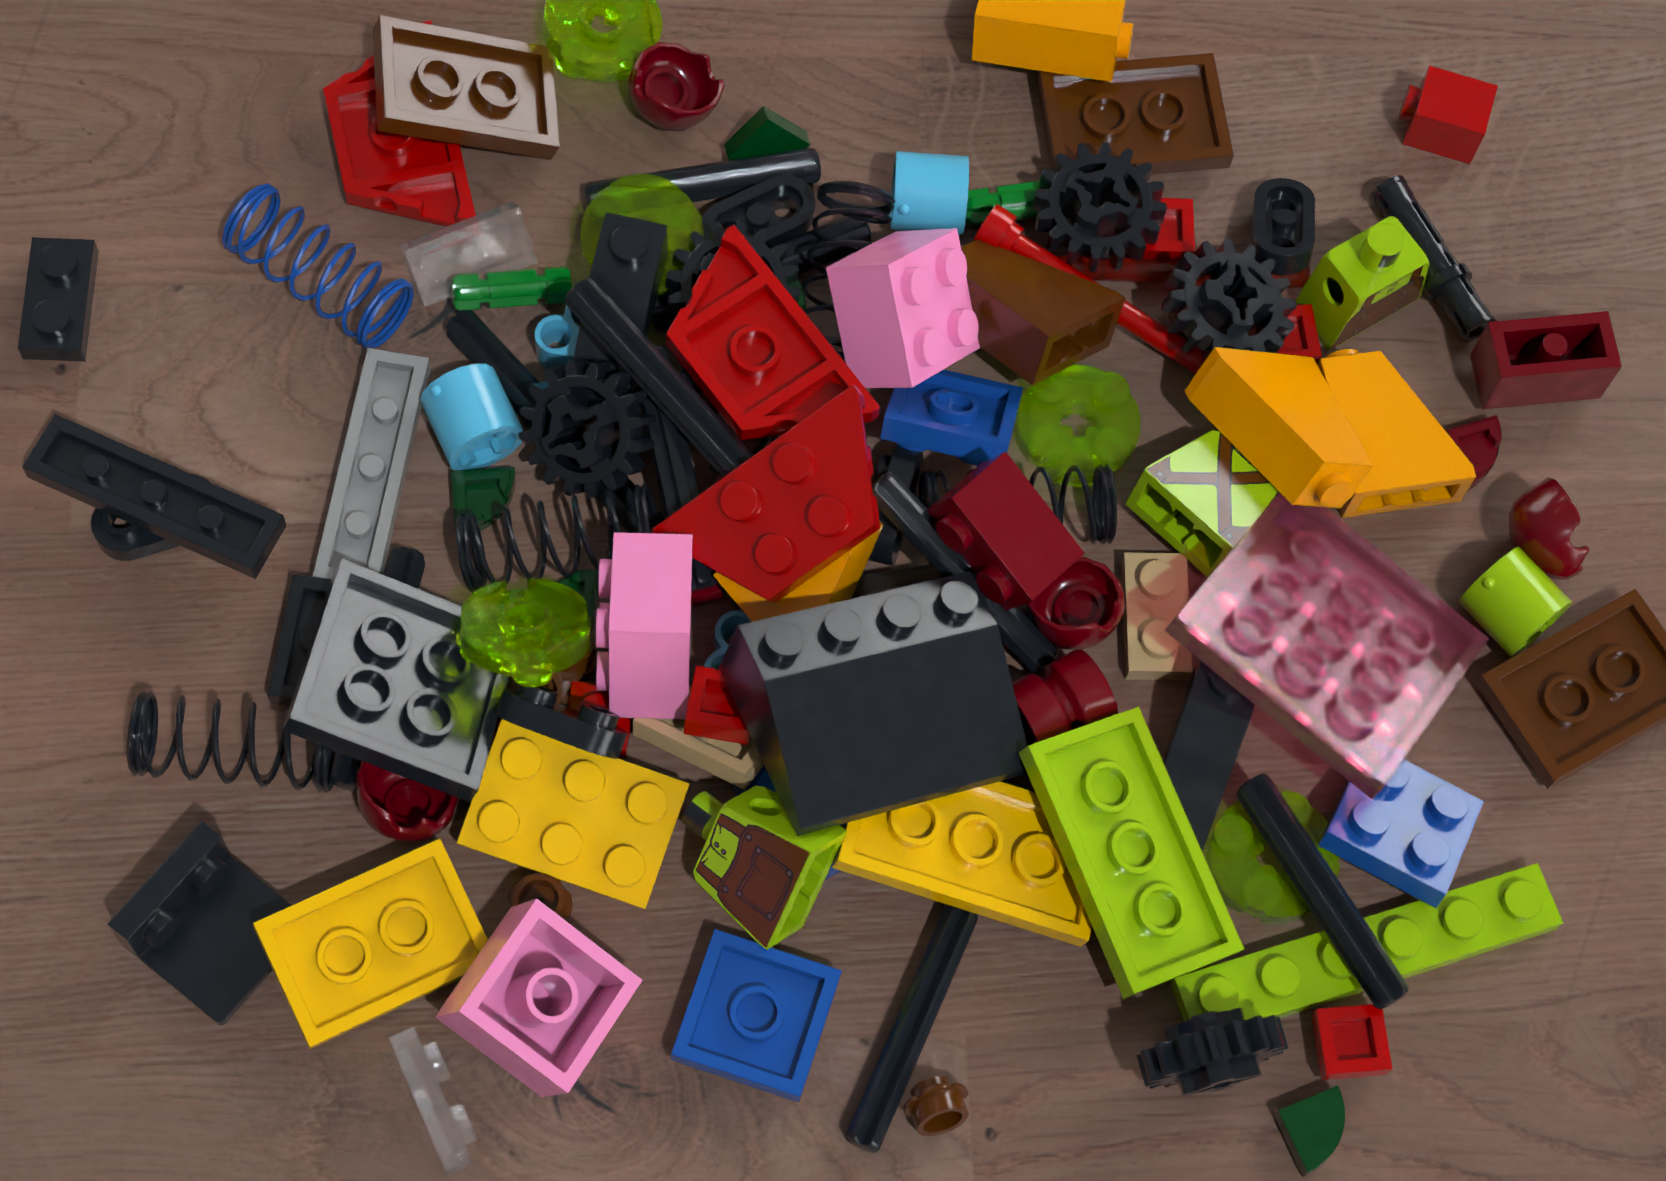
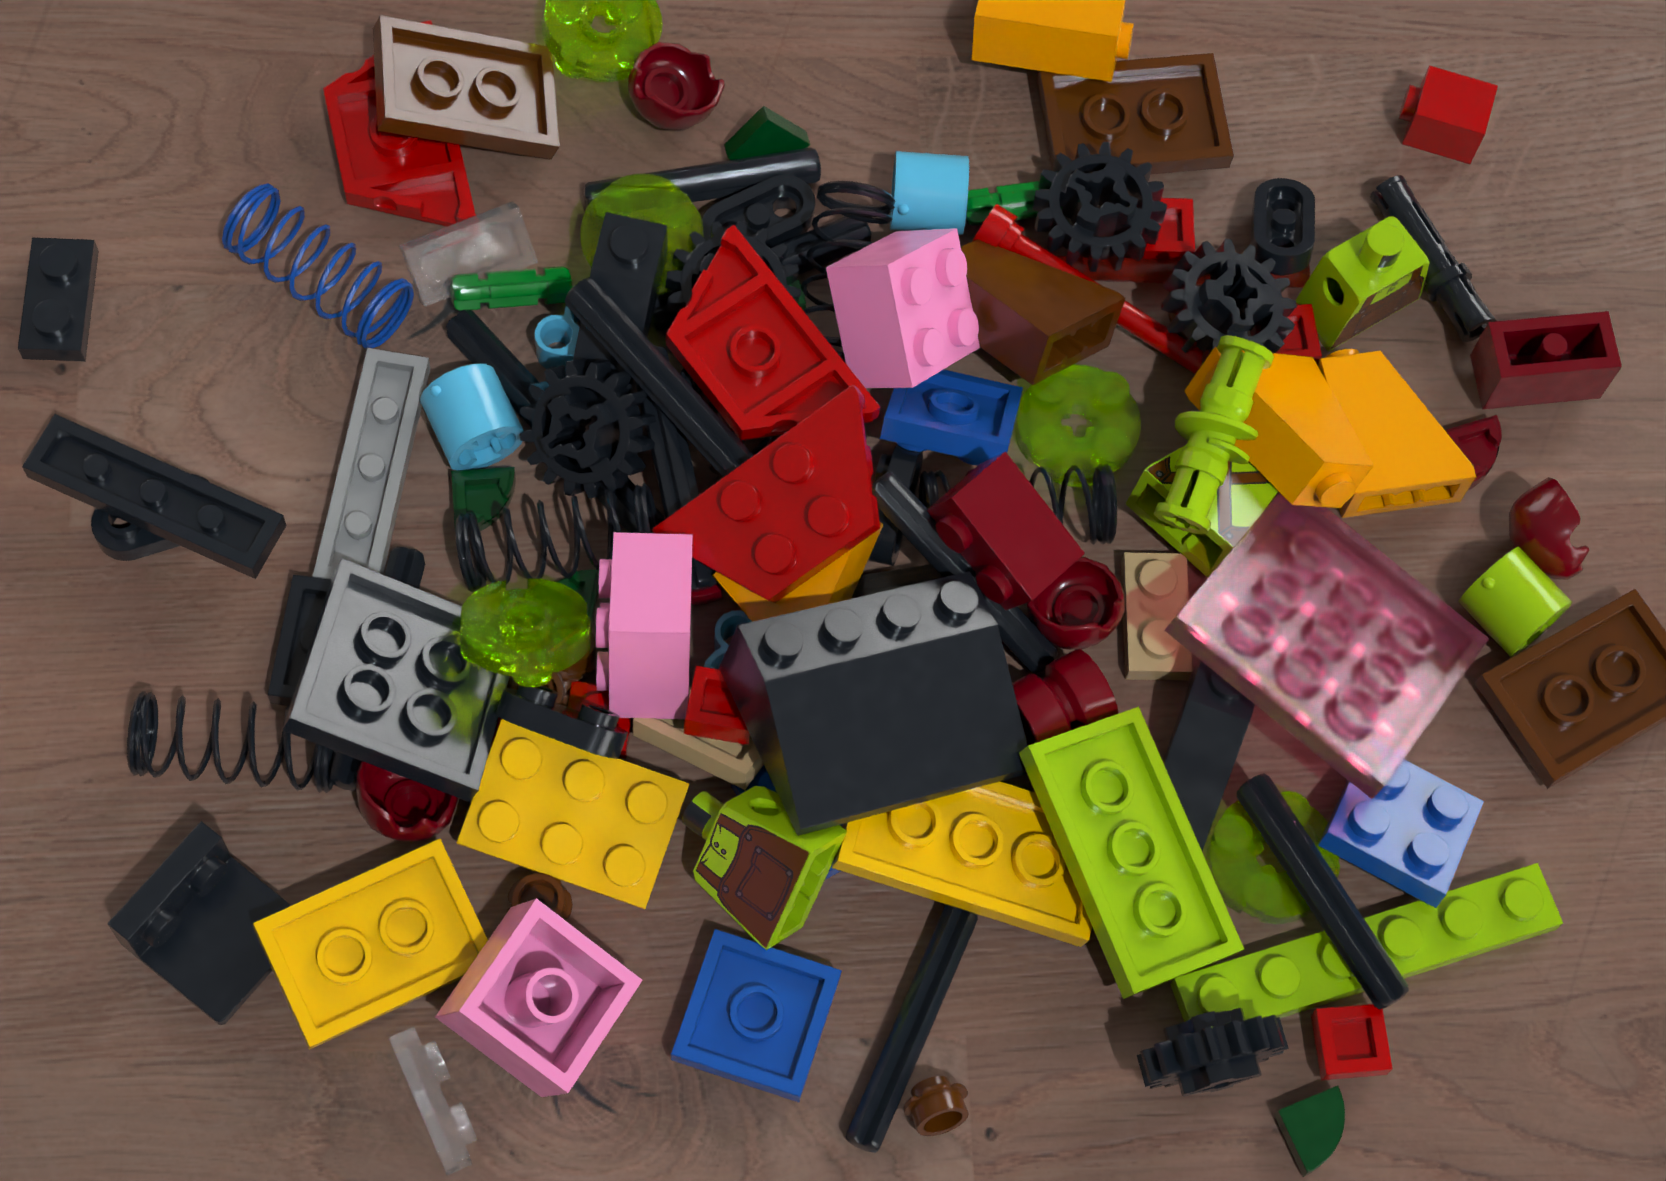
none -> lime piece [1154,335,1275,535]

